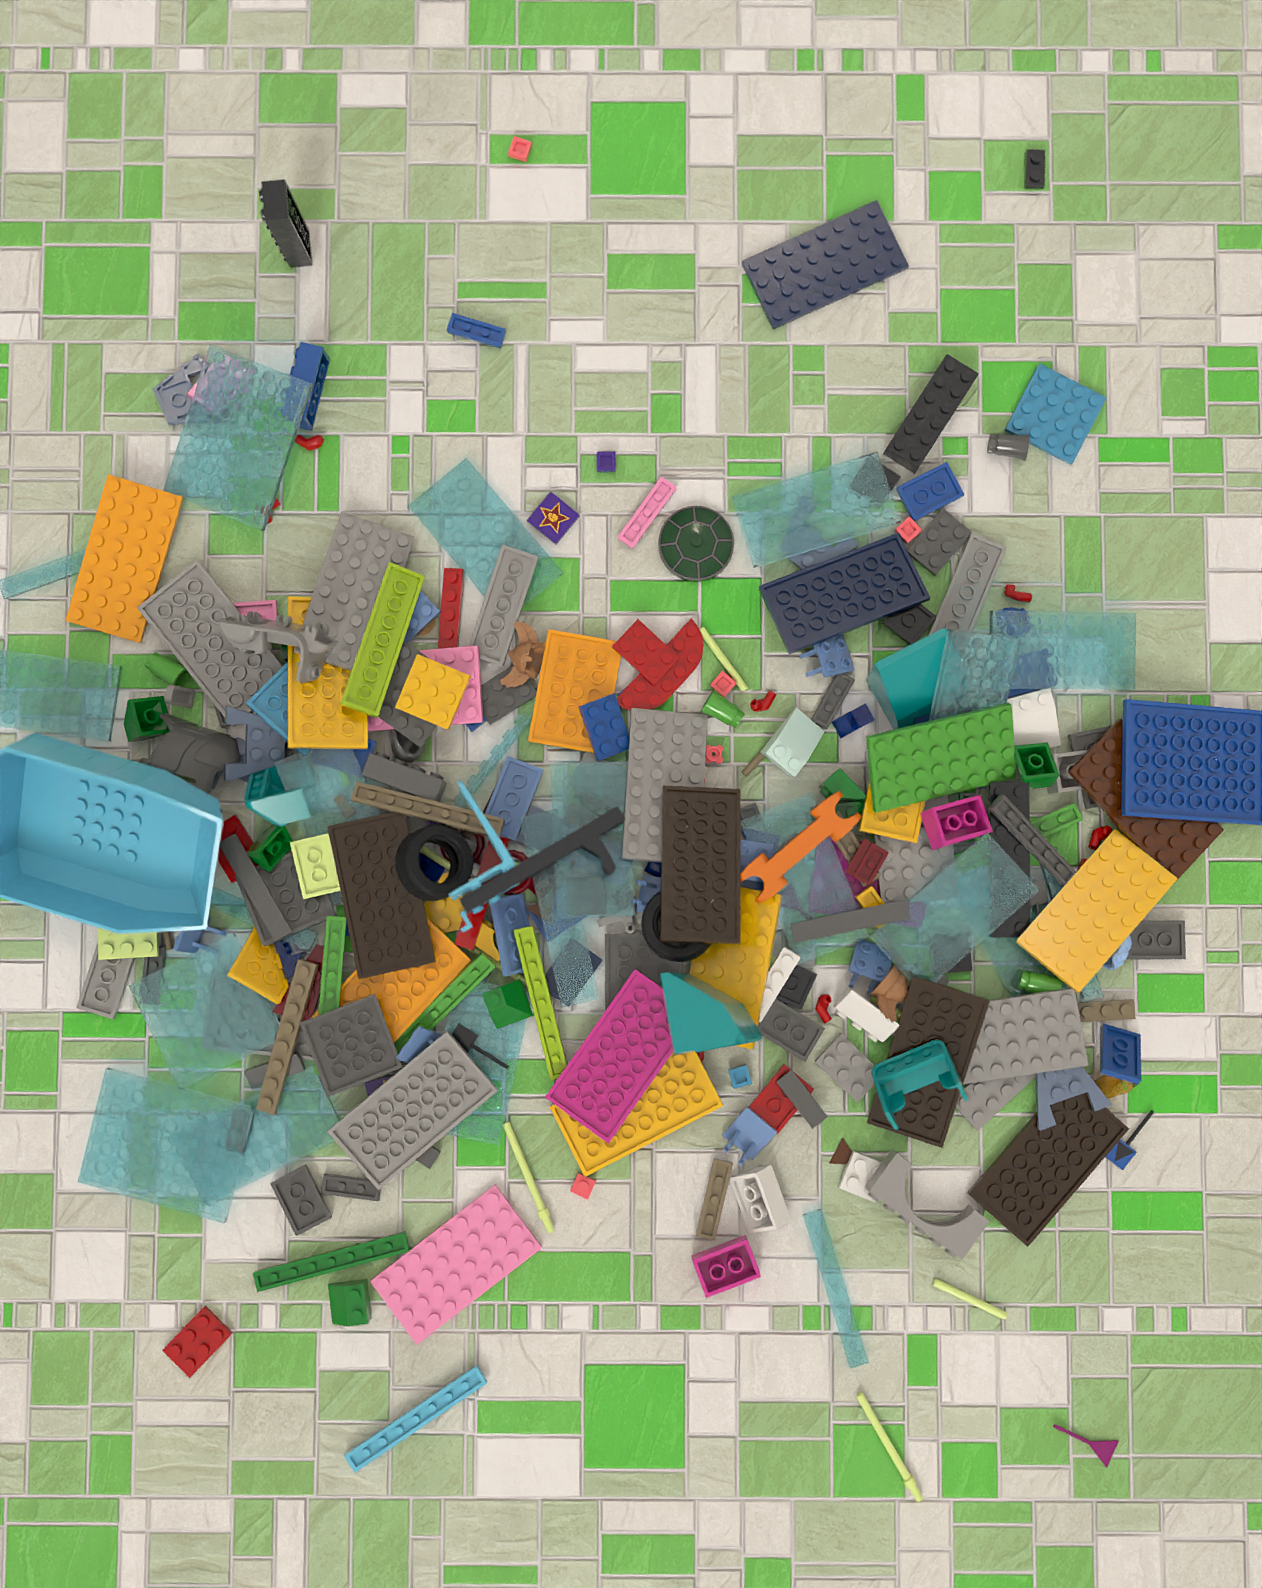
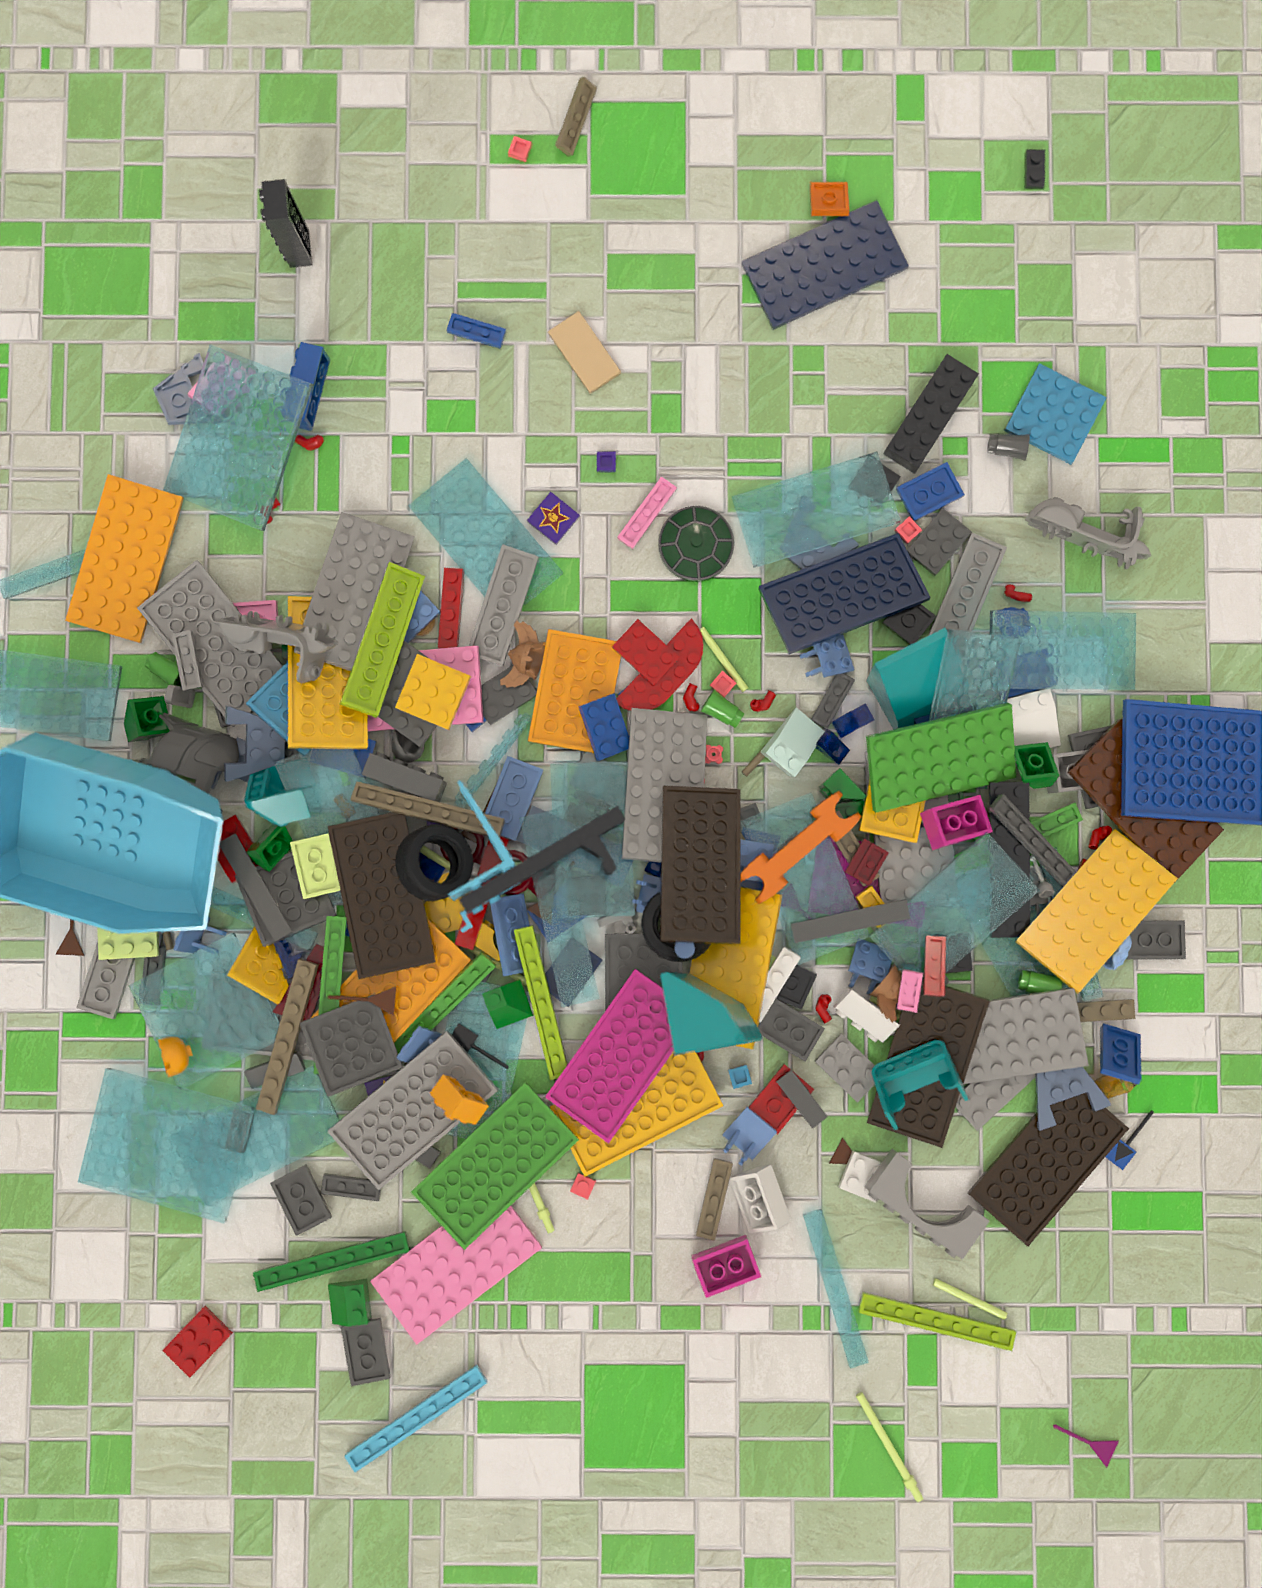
none -> reddish brown piece [56,919,85,956]
none -> light orange cylinder [158,1036,192,1078]
none -> light grey plate [171,630,203,691]
none -> reddish brown piece [327,986,396,1016]
none -> dark grey plate [341,1318,391,1386]
none -> bright green plate [411,1082,579,1250]
none -> light orange brick [430,1074,489,1125]
none -> tan tile [548,311,621,394]
none -> dark tan plate [555,77,597,156]
none -> medium blue tile [675,942,695,959]
none -> red arm [683,683,700,712]
none -> orange plate [810,182,849,216]
none -> clear blue slope [816,729,850,765]
none -> lime plate [858,1292,1016,1351]
none -> bright pink plate [897,969,923,1012]
none -> plate [923,936,946,997]
none -> light grey piece [1025,497,1151,570]
none -> light grey hinge [1030,855,1054,898]

